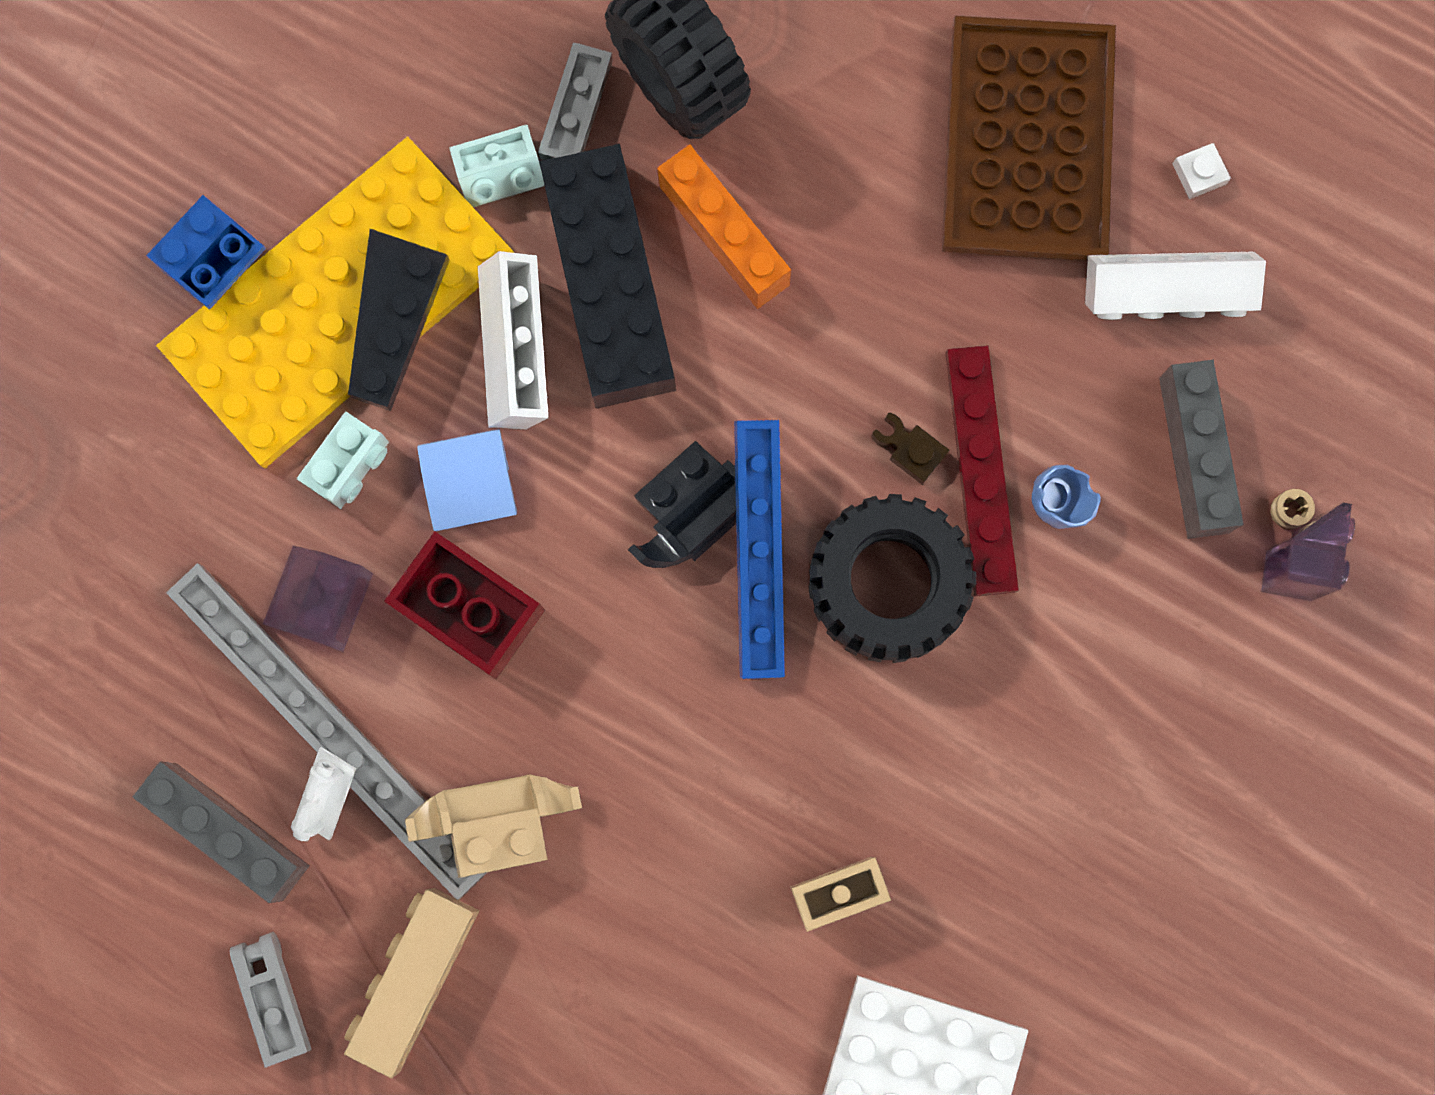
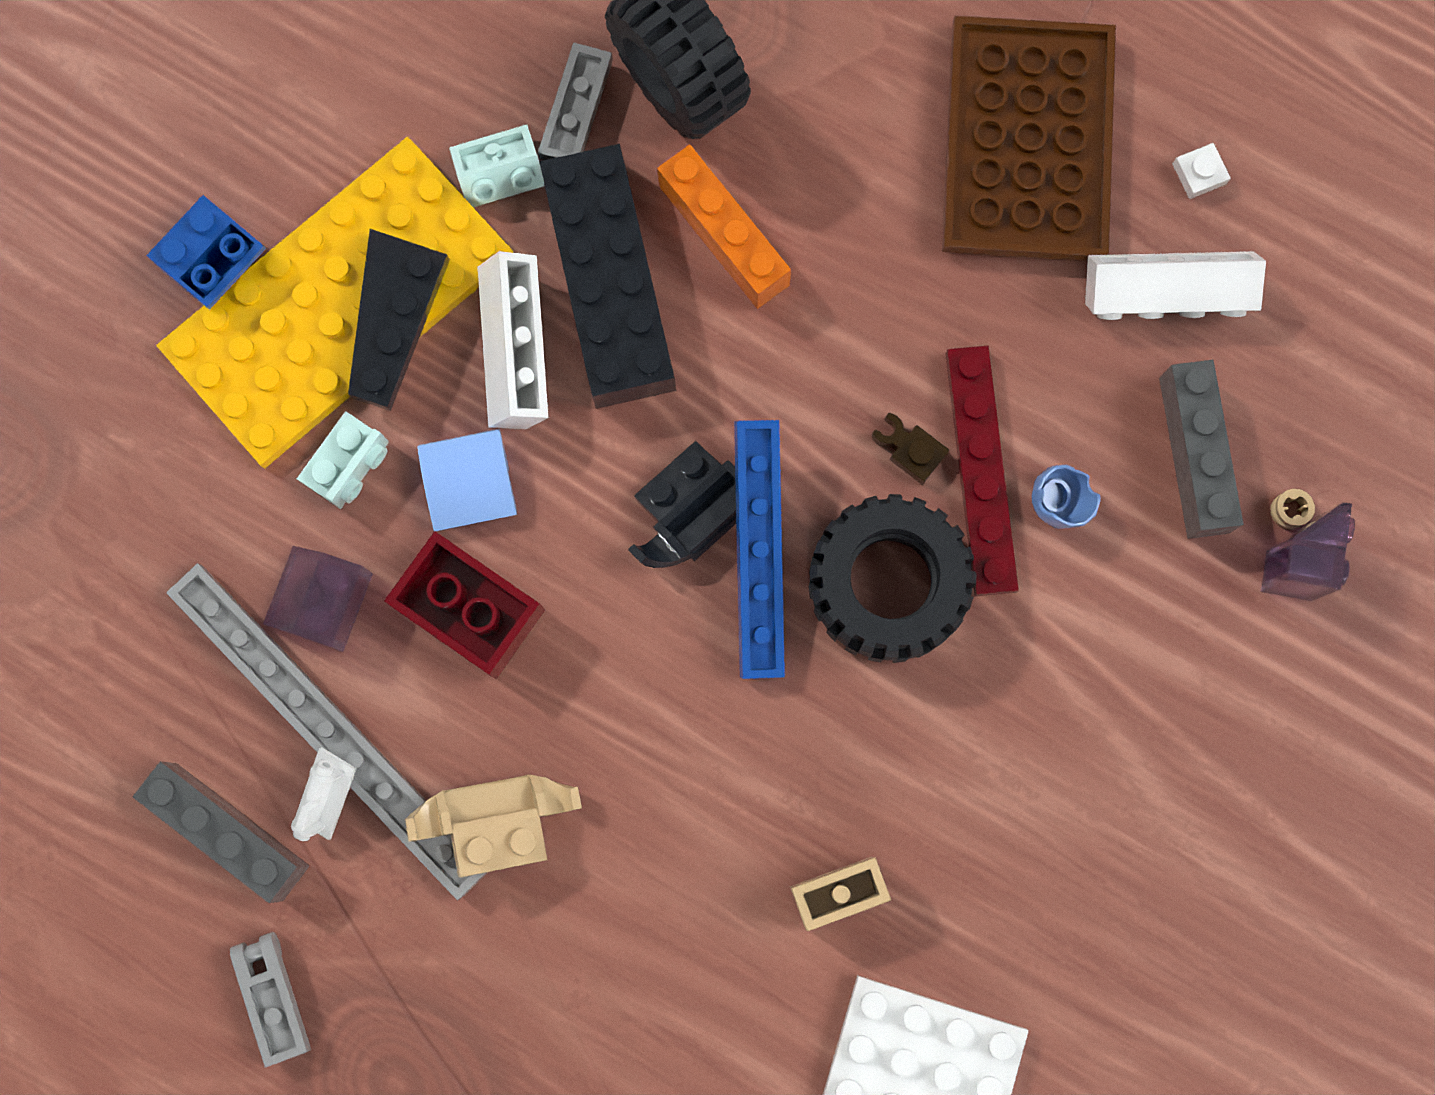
tan brick [344,888,480,1078] -> none

